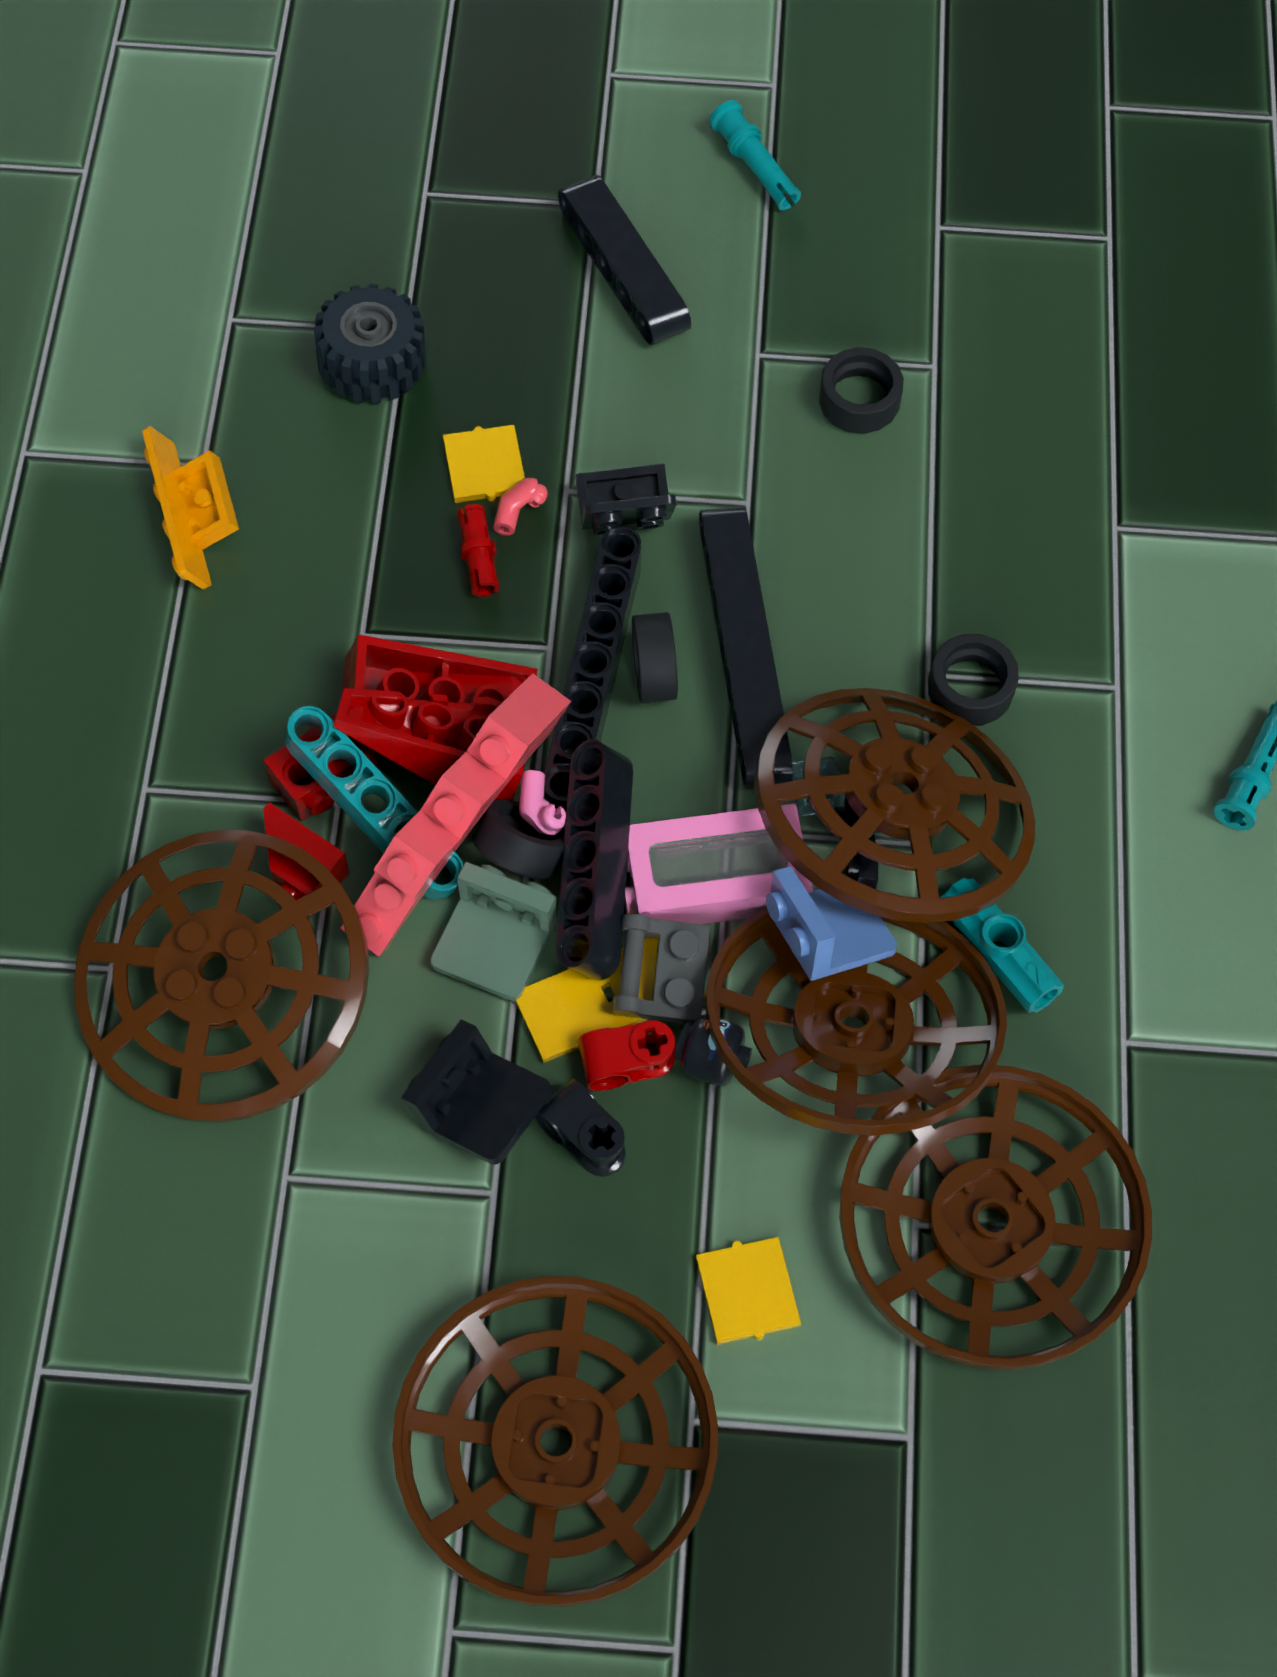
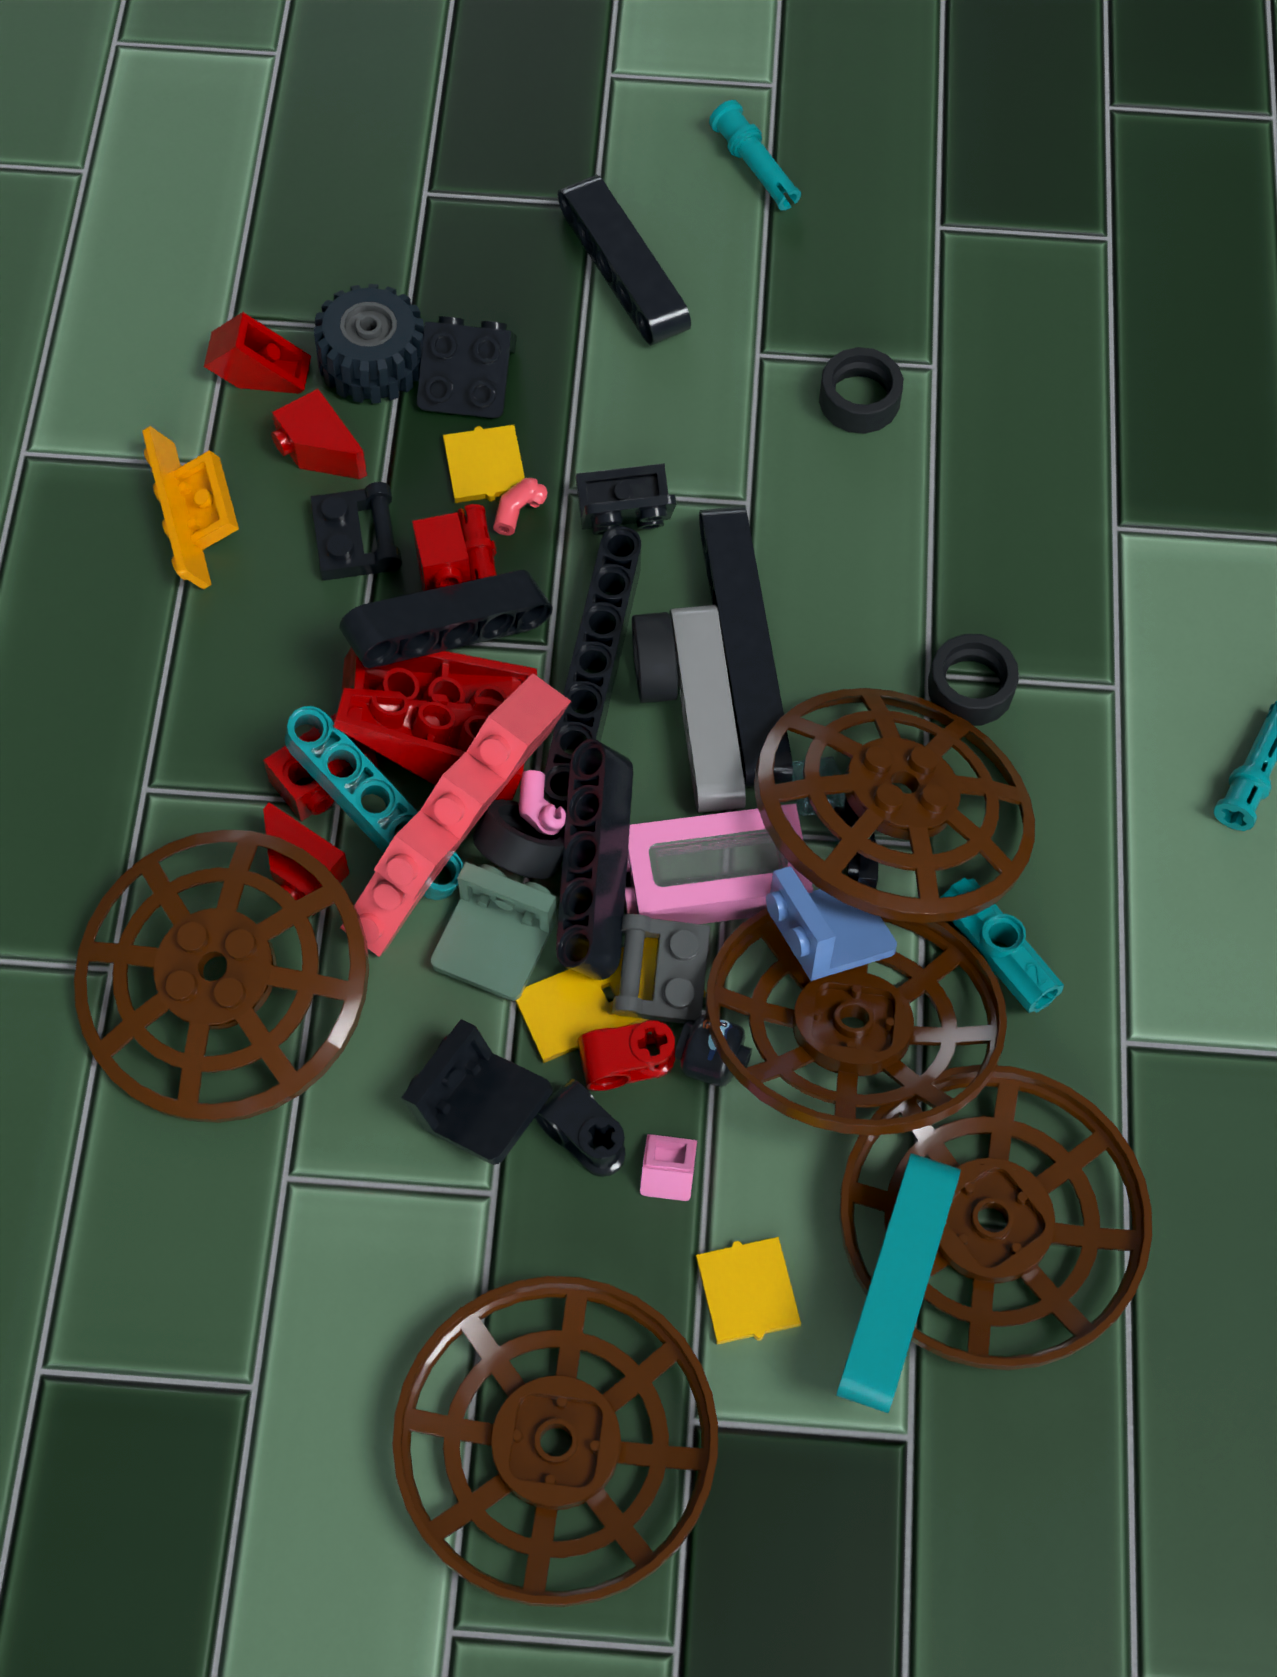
none -> red slope [204,312,311,394]
none -> red slope [271,389,367,479]
none -> black plate [310,482,402,581]
none -> black beam [339,570,553,668]
none -> red brick [412,512,471,591]
none -> black bracket [417,316,517,419]
none -> bright pink slope [640,1134,697,1201]
none -> light grey beam [670,605,746,813]
none -> teal beam [836,1153,961,1413]

